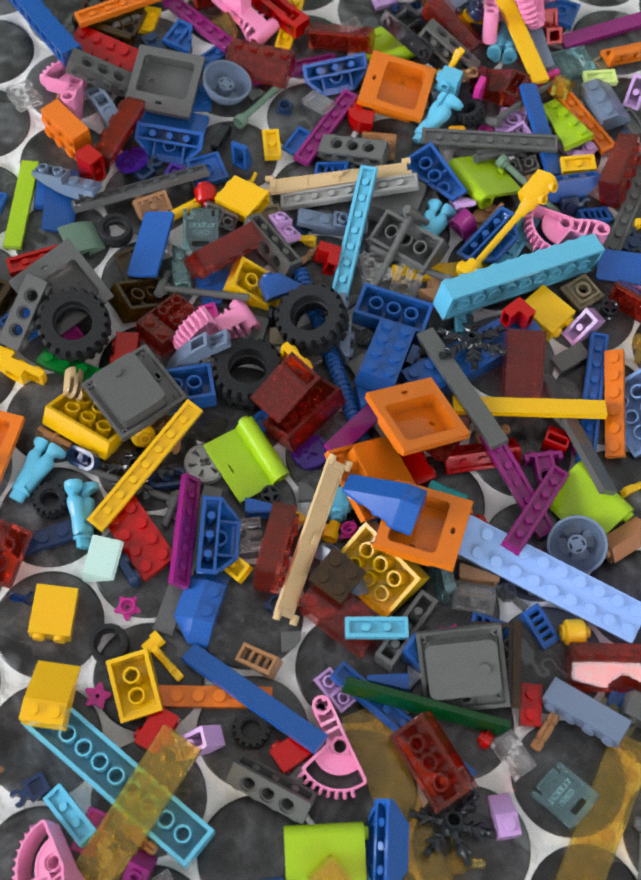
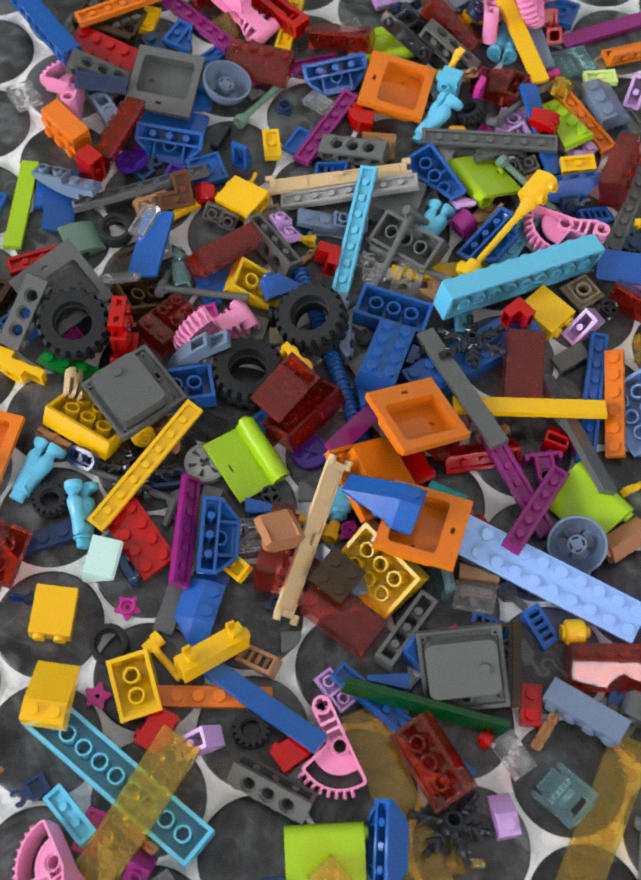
clear light blue container [183,208,219,252] -> none
medium azure plate [345,617,409,639] -> none
none -> dark blue plate [74,70,128,95]
none -> clear tile [100,271,140,284]
none -> red piece [107,295,133,352]
none -> clear tile [128,203,161,238]
none -> reddish brown plate [157,170,195,211]
none -> yellow brick [173,620,251,684]
none -> nougat slope [253,509,306,553]
none -> red hand [529,107,561,135]

